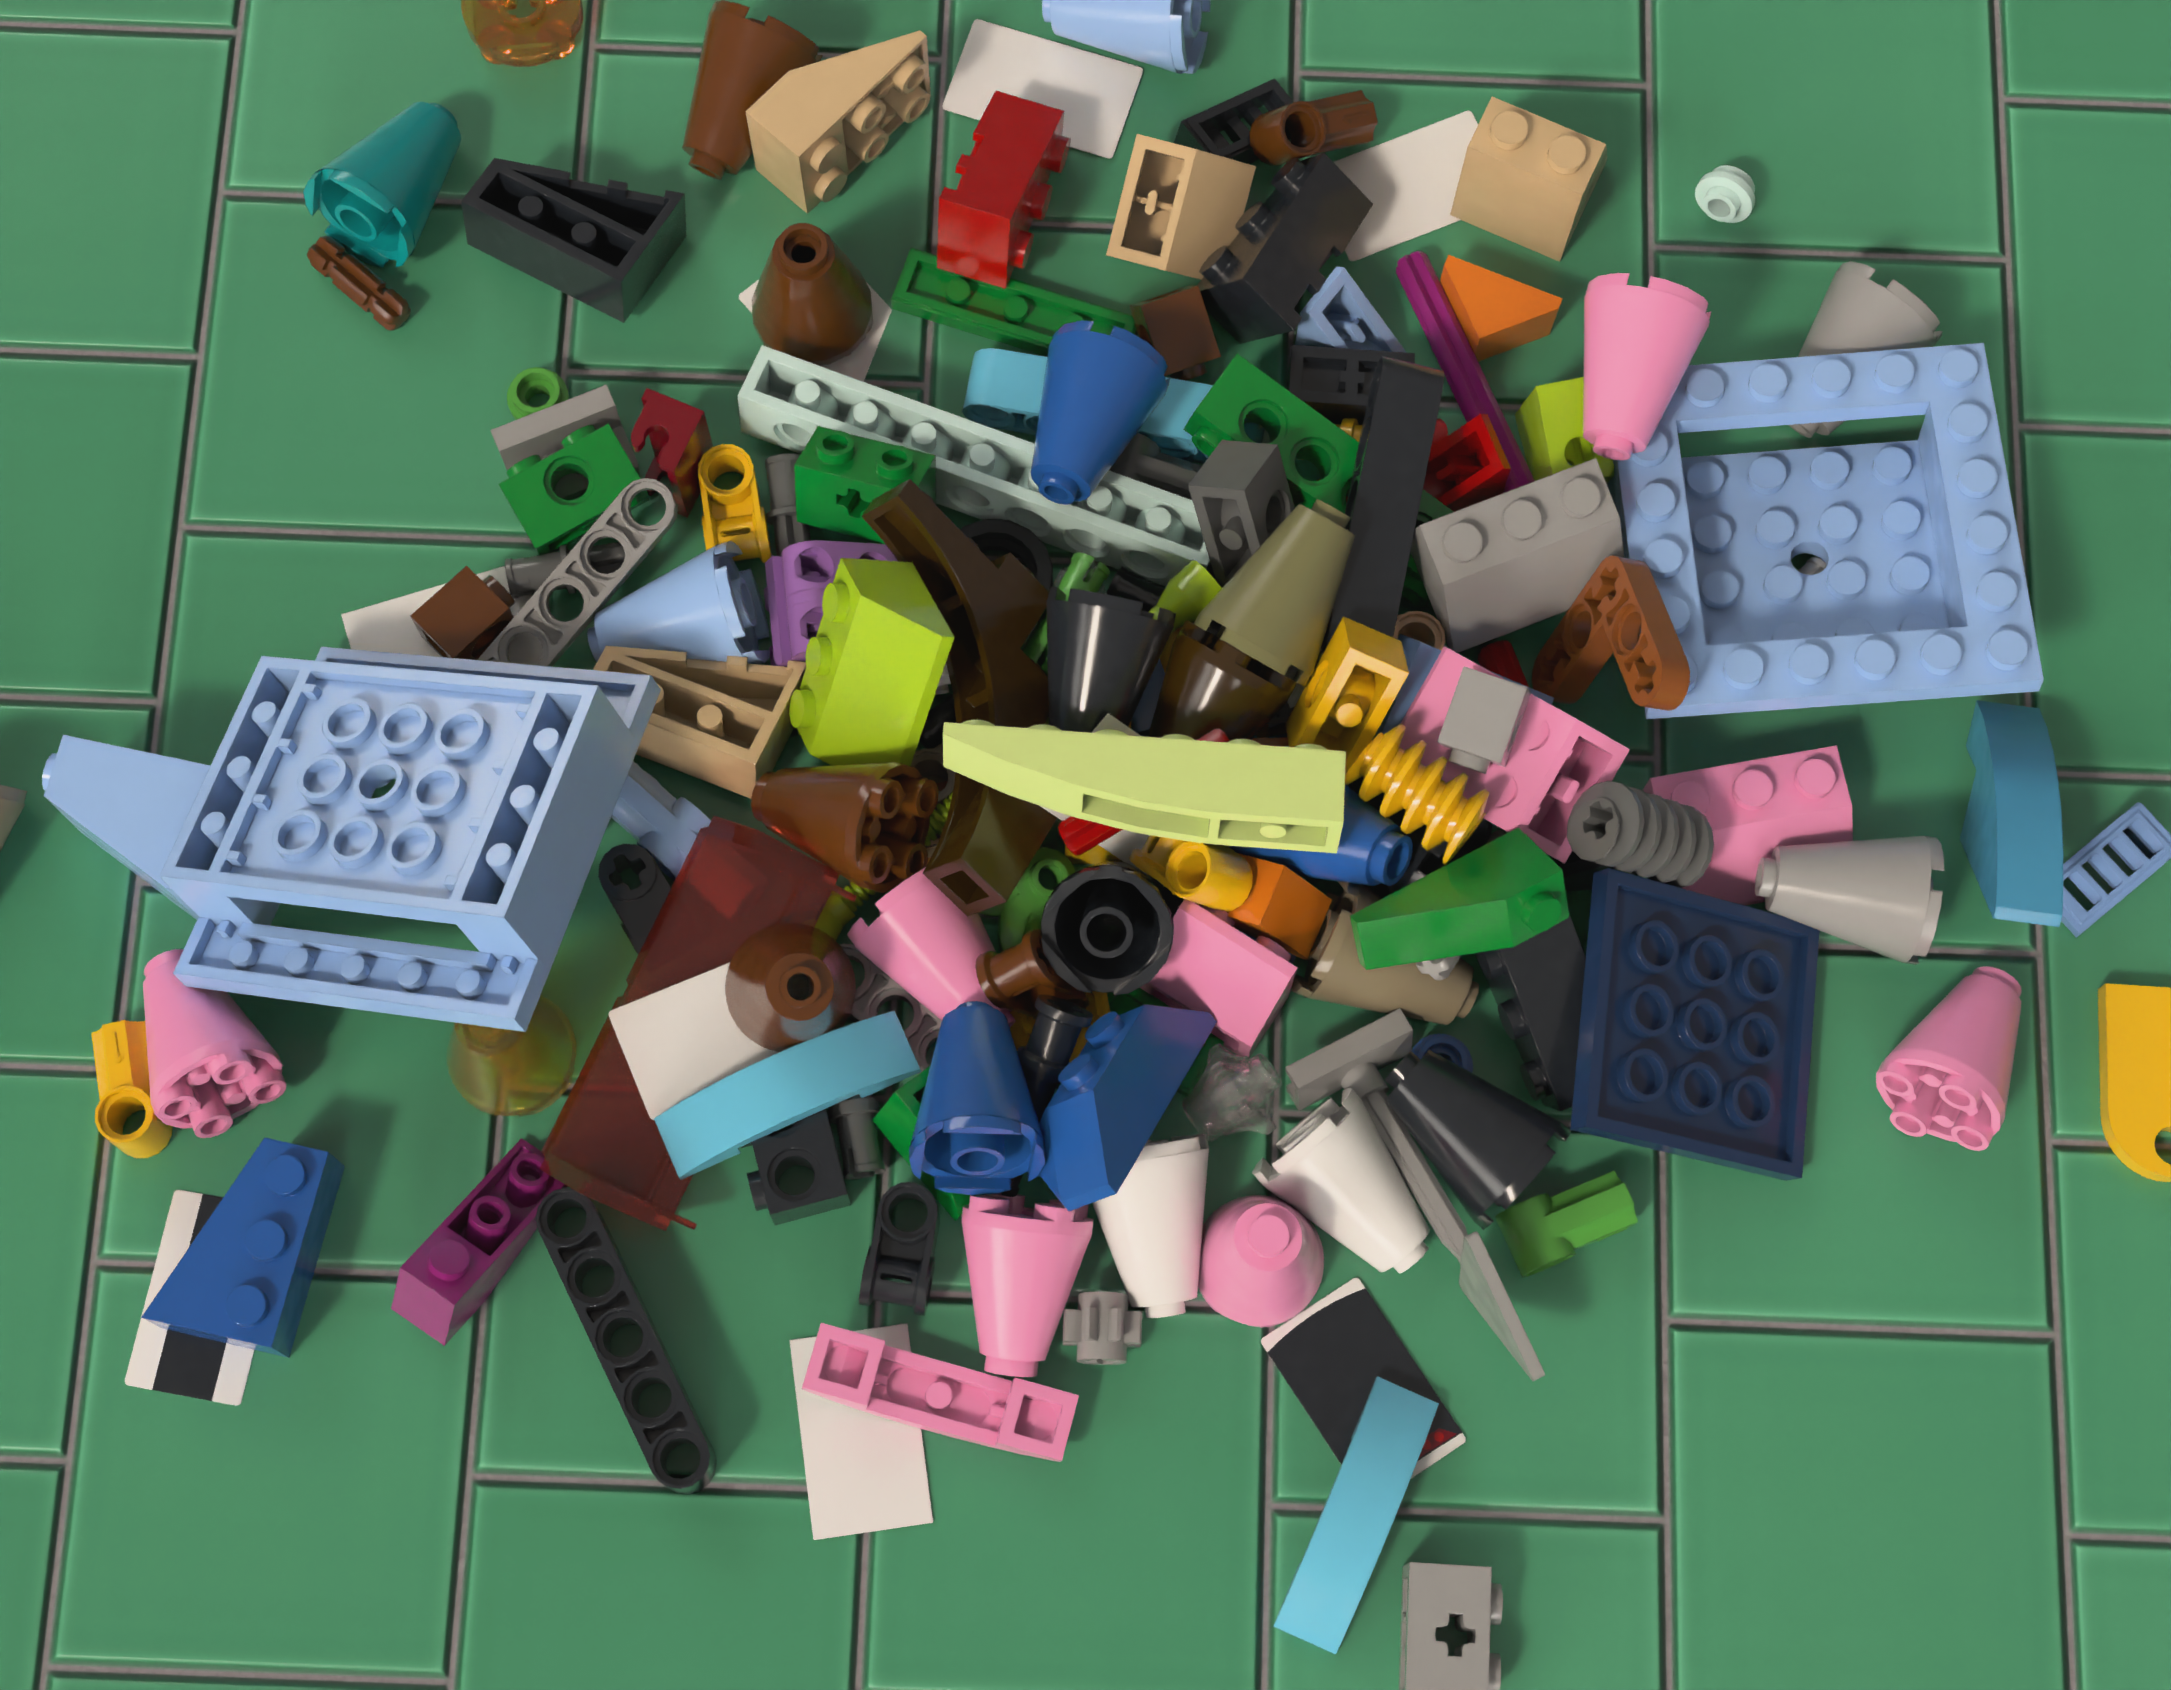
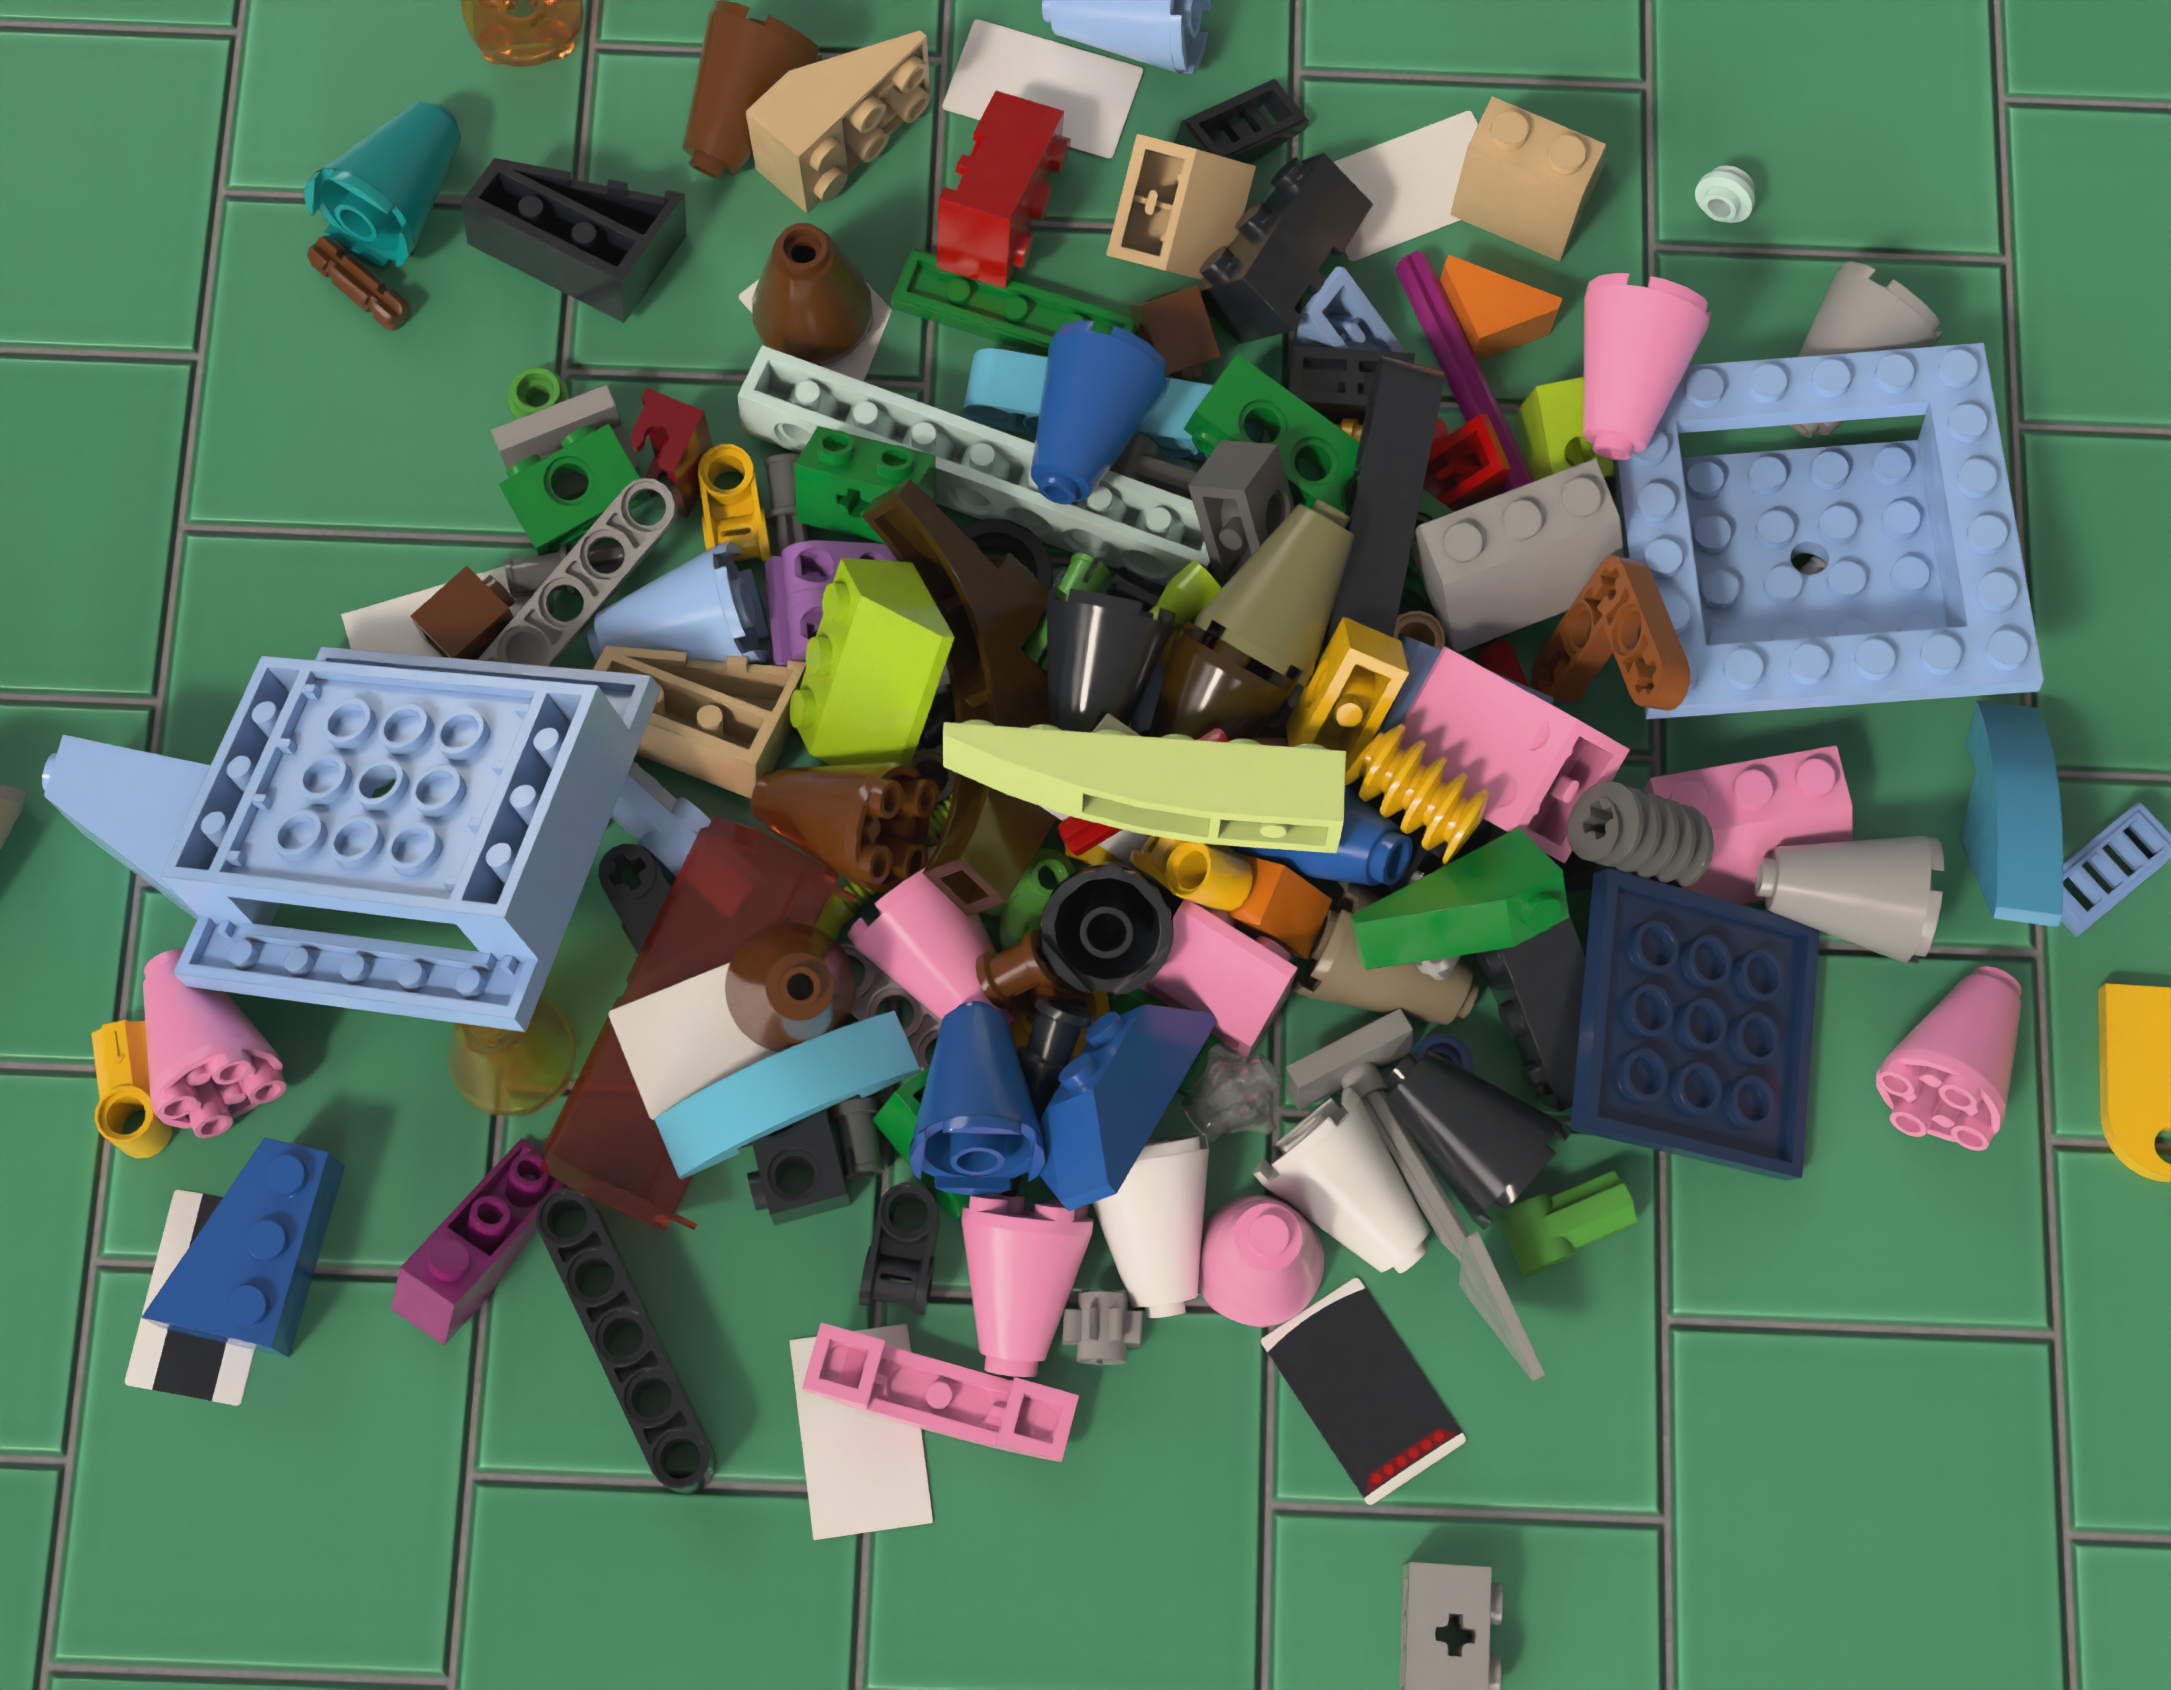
reddish brown piece [1249,90,1378,166] -> none
medium azure slope [1273,1376,1439,1655] -> none
light grey brick [1437,666,1531,774] -> none

